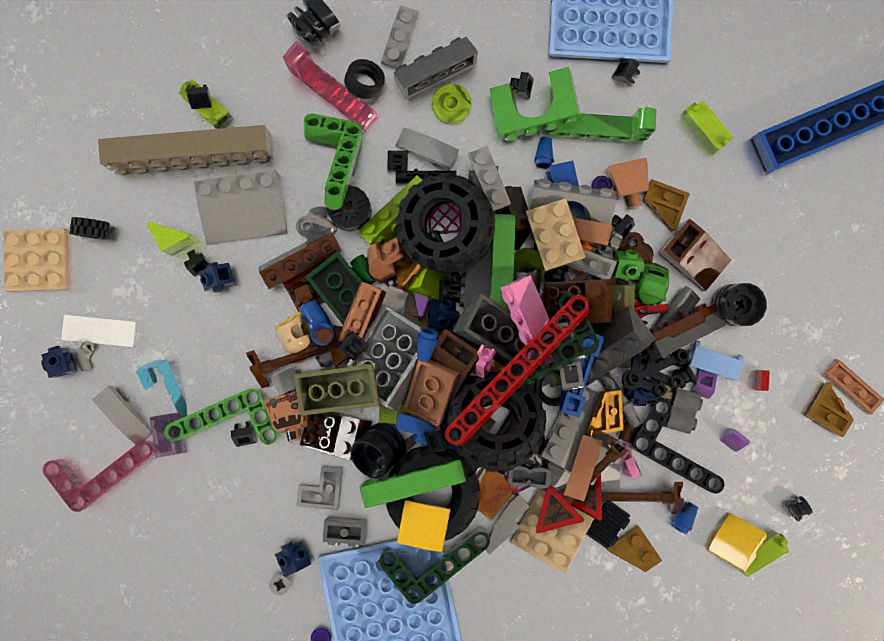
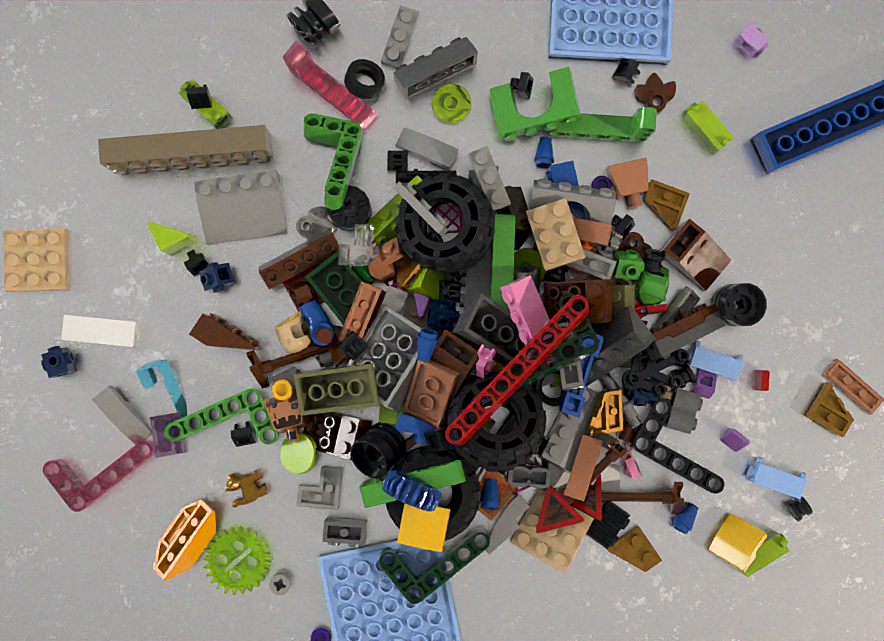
black tyre [69,217,110,240] -> none
light grey arm [76,341,94,372] -> none
dark blue brick [275,541,311,577] -> none
none -> light orange wedge [153,499,216,581]
none -> reddish brown slope [189,312,262,351]
none -> clear neon green gear [203,526,272,595]
none -> pearl gold animal [225,469,269,508]
none -> yellow tile [272,379,294,401]
none -> lime tile [280,433,318,474]
none -> clear brick [338,224,379,266]
none -> blue gear [382,471,441,512]
none -> light grey plate [393,182,448,236]
none -> blue cone [480,478,500,510]
none -> reddish brown plate [636,72,676,113]
none -> black wheel [644,249,666,272]
none -> lavender brick [735,20,769,57]
none -> light blue brick [747,457,807,499]

